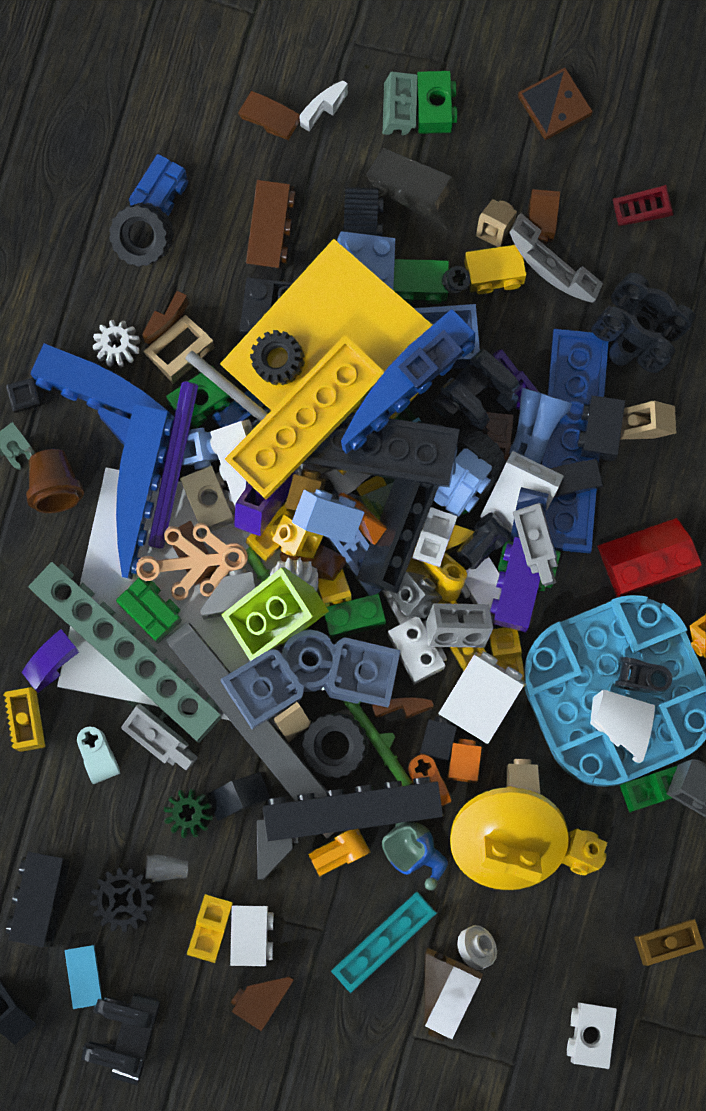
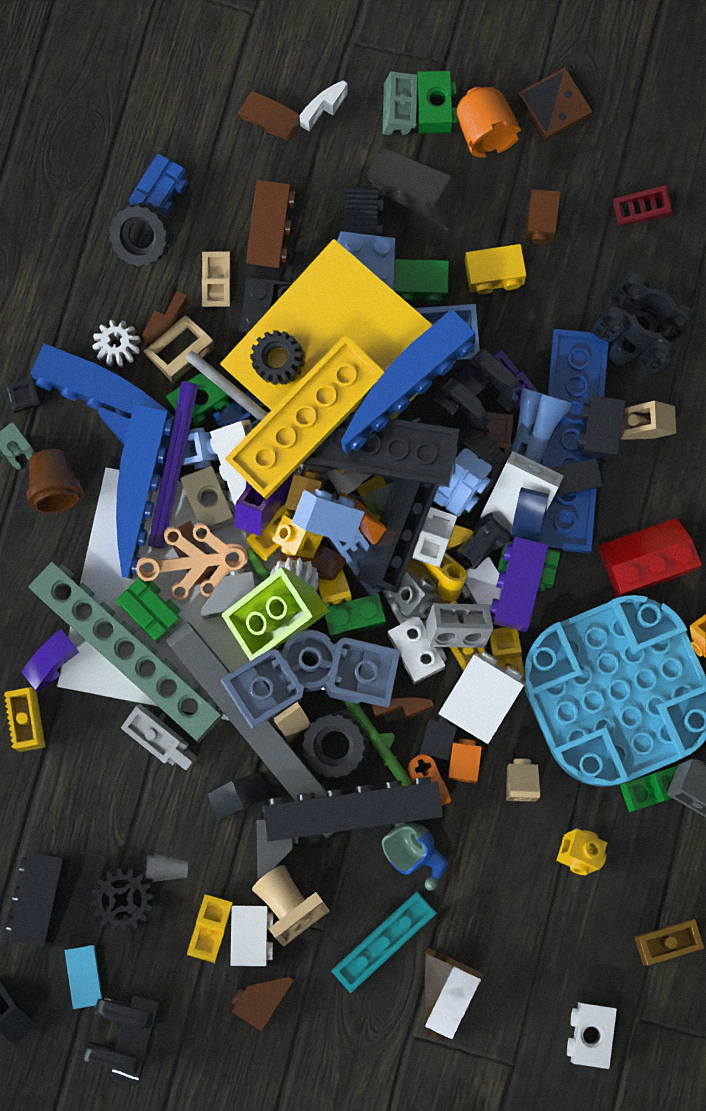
light aqua piece [77,727,120,784] -> none
dark green gear [164,789,213,838] -> none
light orange piece [308,829,371,876] -> none
dark blue slope [398,330,465,389] -> none
black bush [442,266,470,294] -> none
yellow bracket [450,786,568,890] -> none
white plate [458,925,497,970] -> none
tan slope [476,199,517,247] -> none
light grey slope [510,213,603,302] -> none
light grey hinge [513,503,558,586] -> none
white slope [590,690,655,763] -> none
black piece [614,657,672,695] -> none
none -> tan slope [202,252,230,307]
none -> tan plant [252,865,330,946]
none -> orange cylinder [457,87,521,157]

